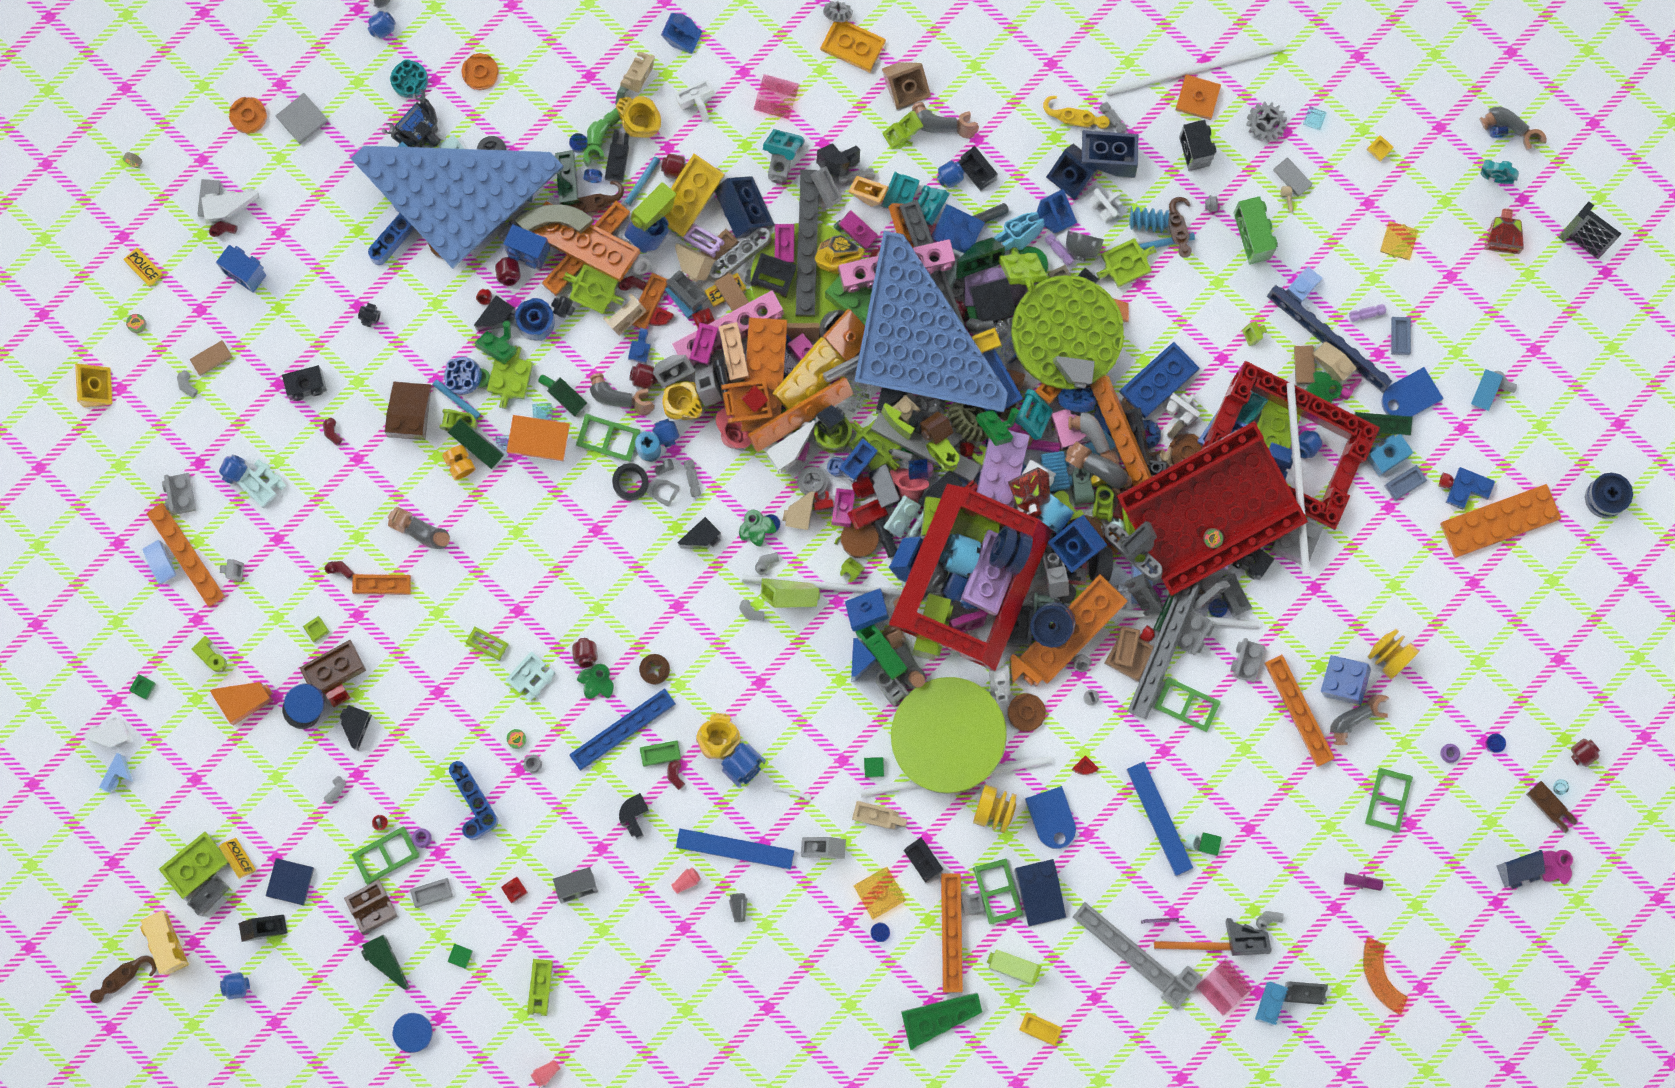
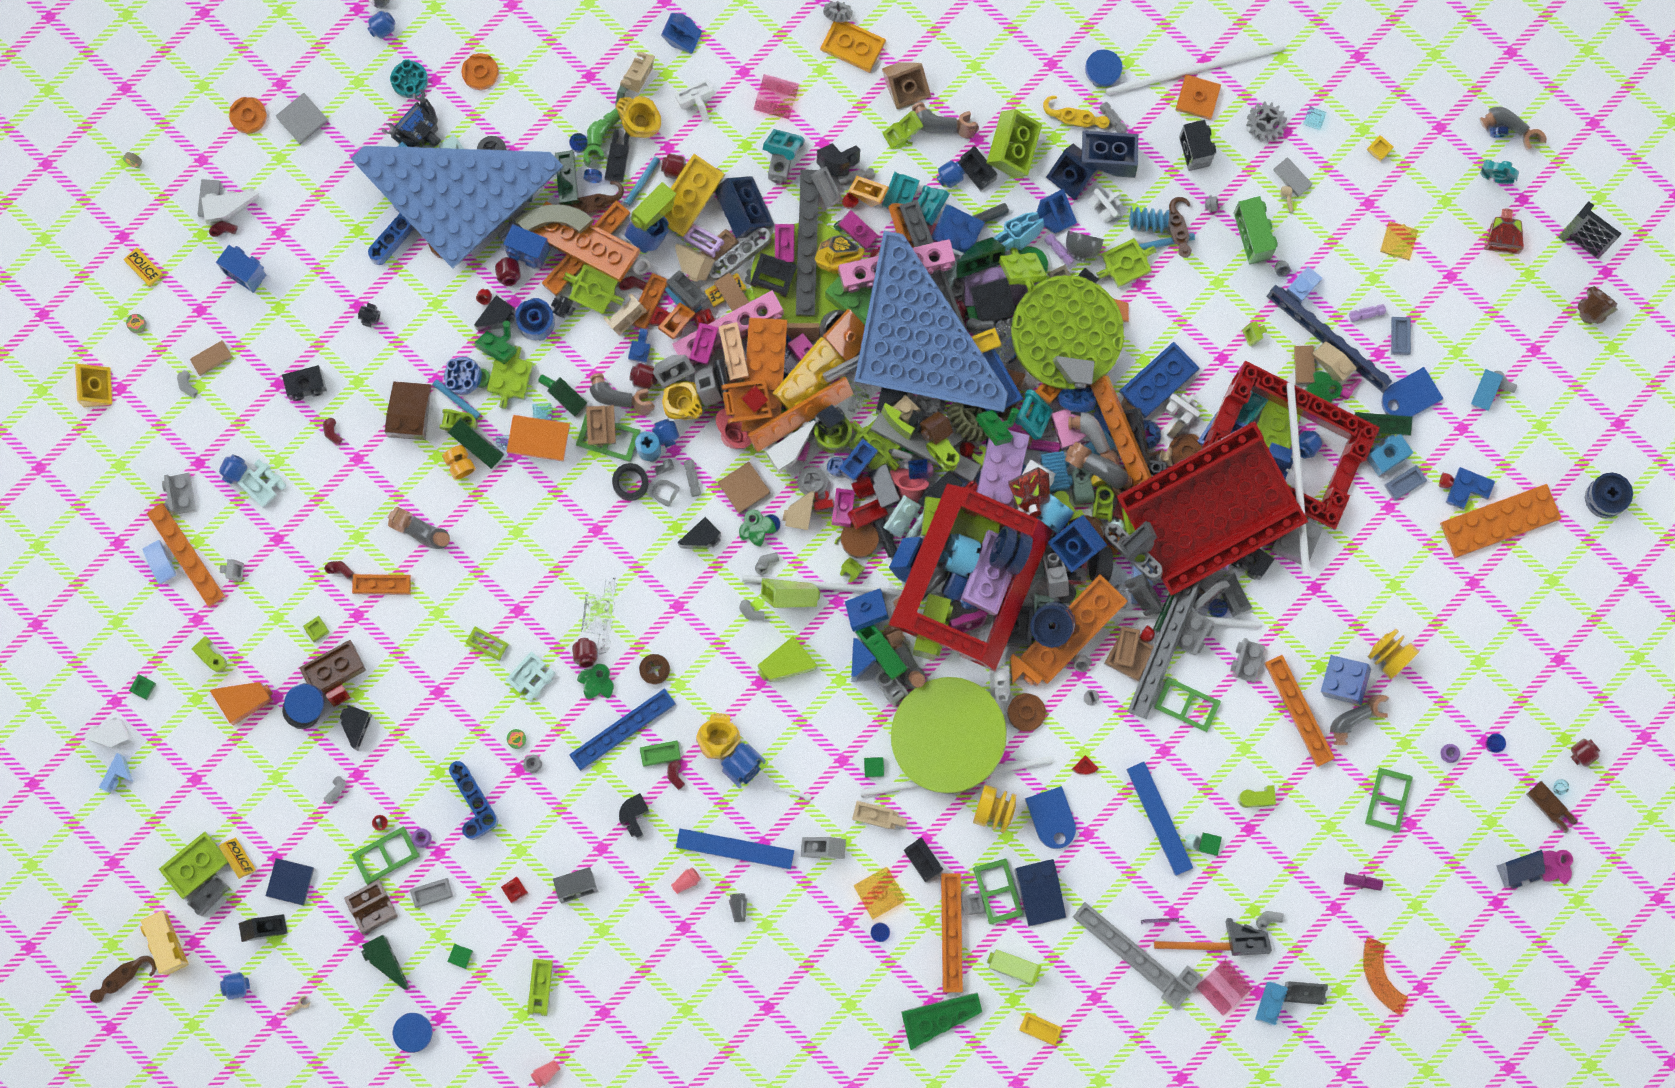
tile [1203,528,1223,548] -> none
none -> tan hand [284,995,310,1016]
none -> clear bracket [581,577,617,654]
none -> medium nougat plate [586,405,616,446]
none -> orange slope [658,302,695,339]
none -> medium nougat tile [717,462,770,514]
none -> lime slope [757,636,818,682]
none -> red hinge [842,193,859,209]
none -> lime brick [986,109,1042,178]
none -> blue tile [1085,49,1122,87]
none -> lime leg [1237,785,1276,808]
none -> light grey hinge [1275,260,1291,277]
none -> reddish brown helmet [1578,286,1618,324]

